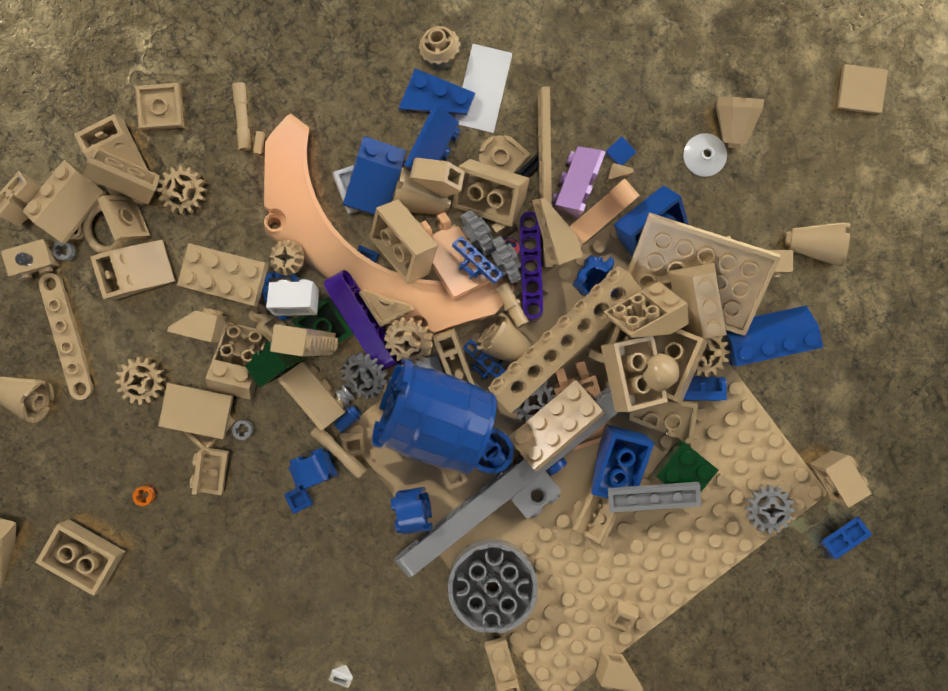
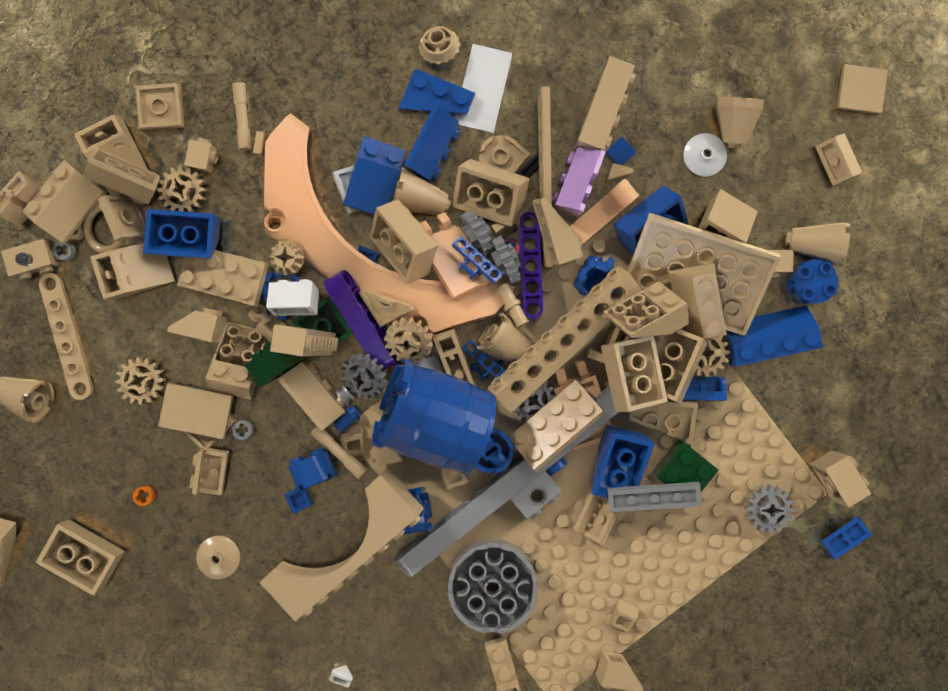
tan slope [409,158,465,198] -> none
tan hair [643,353,679,391] -> none
none -> blue slope [143,209,221,259]
none -> tan brick [184,138,218,174]
none -> tan dish [196,535,240,579]
none -> tan arch [259,468,424,621]
none -> tan brick [574,56,636,153]
none -> tan brick [699,189,758,243]
none -> blue brick [786,260,838,304]
none -> tan panel [815,133,862,185]

